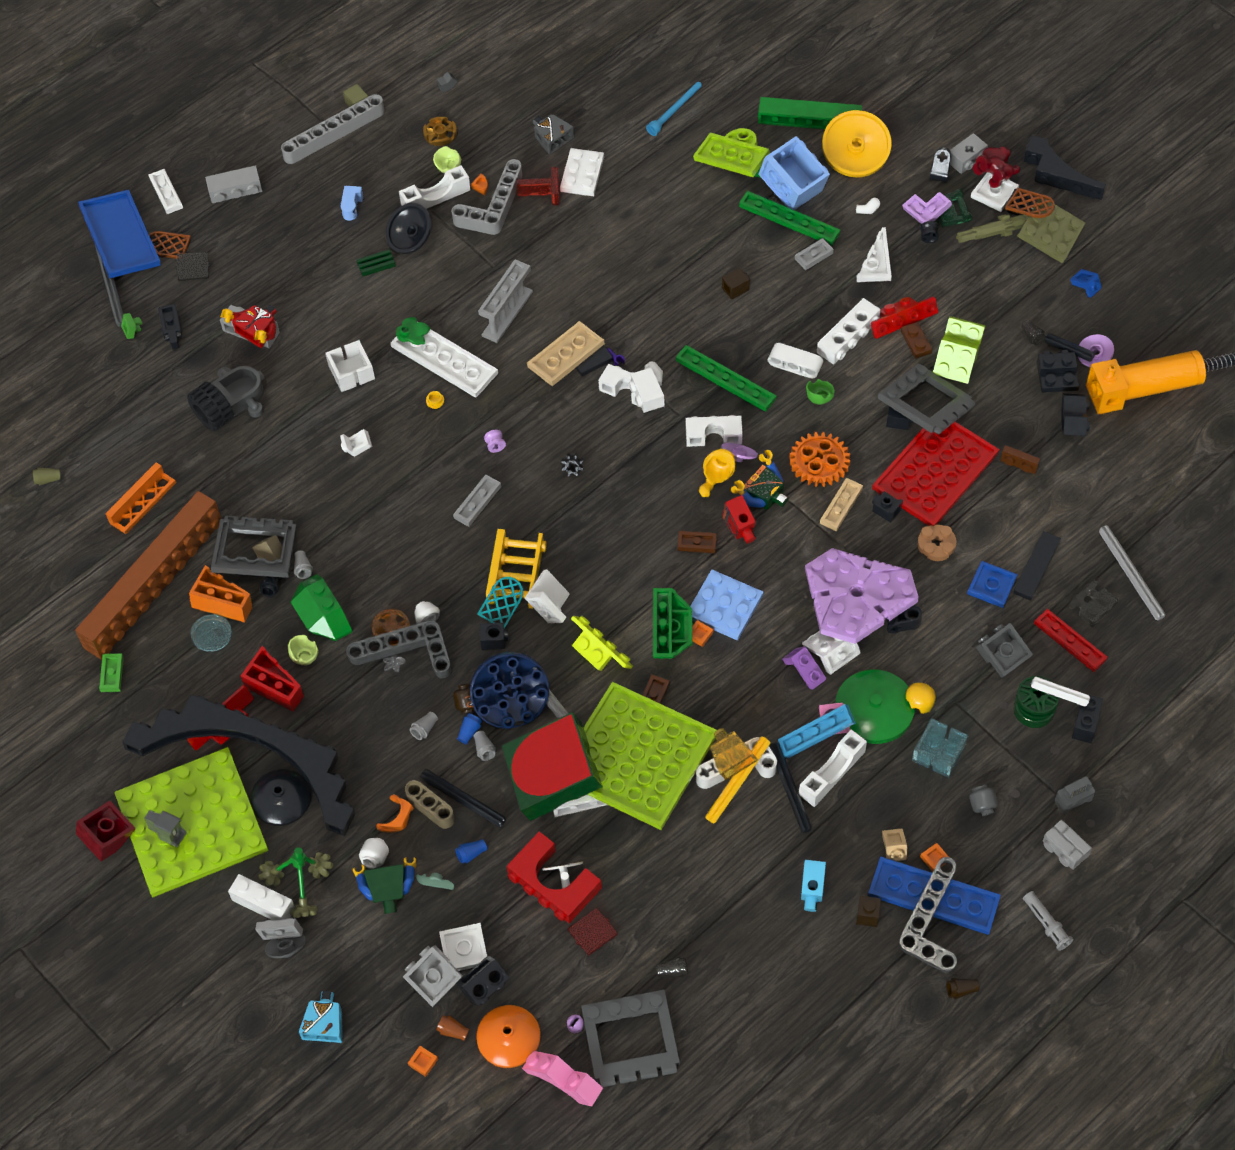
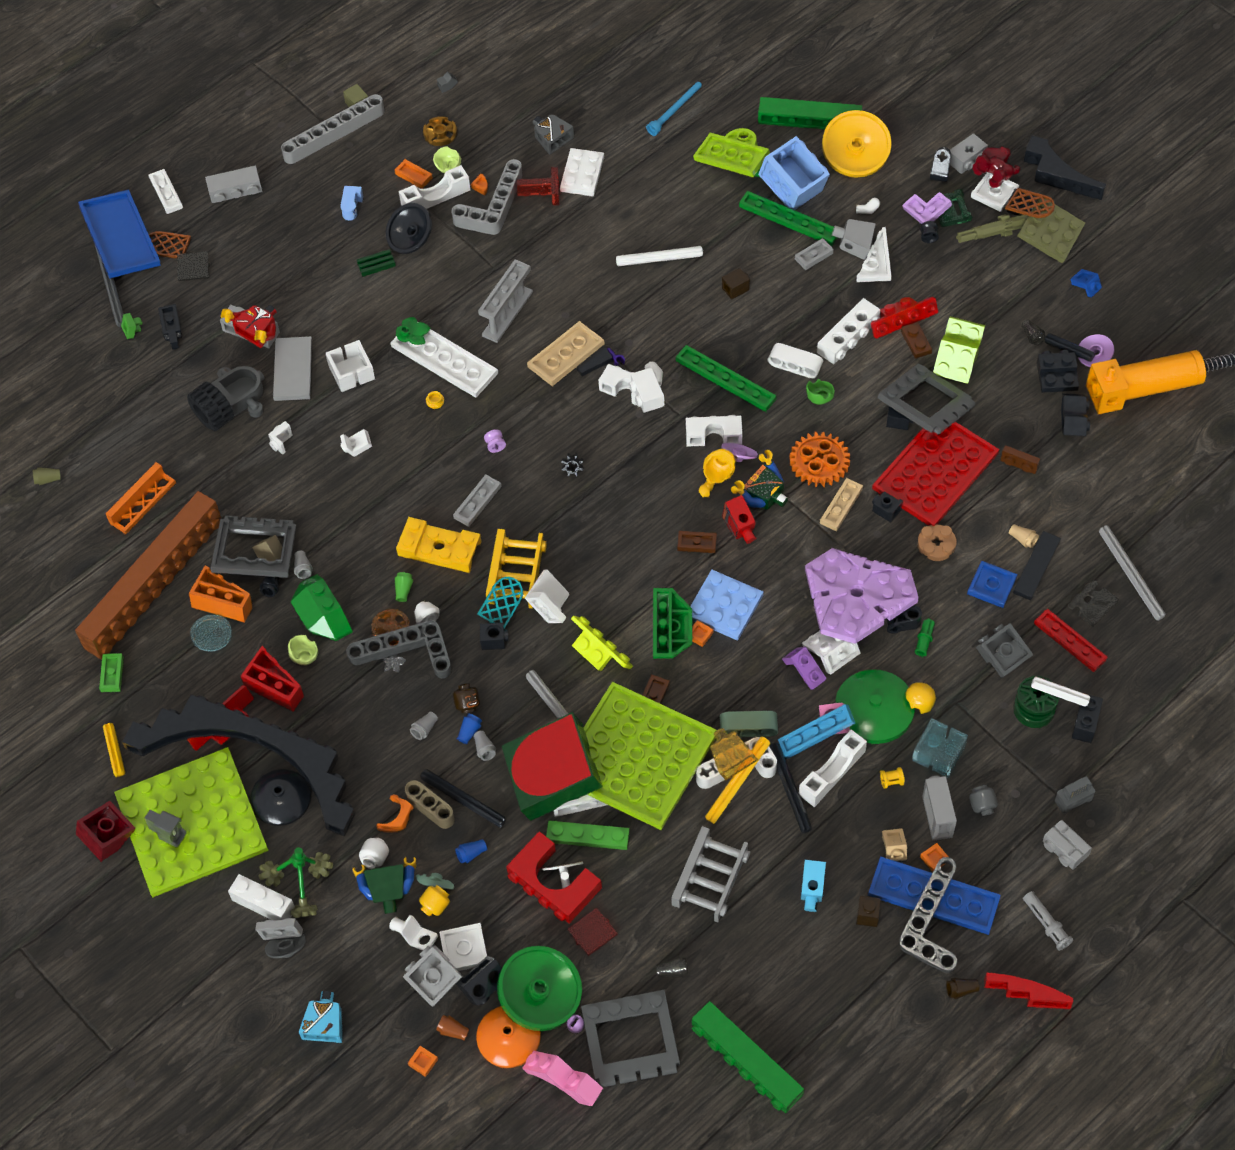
dark blue bracket [470,652,549,729] -> none
none -> yellow axle [103,723,125,777]
none -> white bracket [268,421,293,454]
none -> light grey tile [273,336,312,401]
none -> white bracket [389,915,438,950]
none -> bright green cone [394,572,413,602]
none -> orange tile [395,159,432,189]
none -> yellow piece [396,517,481,573]
none -> yellow head [419,885,450,916]
none -> green dish [497,946,582,1031]
none -> bright green plate [546,821,630,850]
none -> white axle [616,246,703,266]
none -> light grey fence [672,826,750,922]
none -> green brick [692,1001,804,1114]
none -> sand green beam [720,711,778,738]
none -> light grey torso [832,219,875,260]
none -> yellow bush [880,767,905,789]
none -> green axle [915,618,935,657]
none -> light grey window [922,776,957,841]
none -> red slope [984,972,1073,1009]
none -> tan cone [1009,524,1039,548]

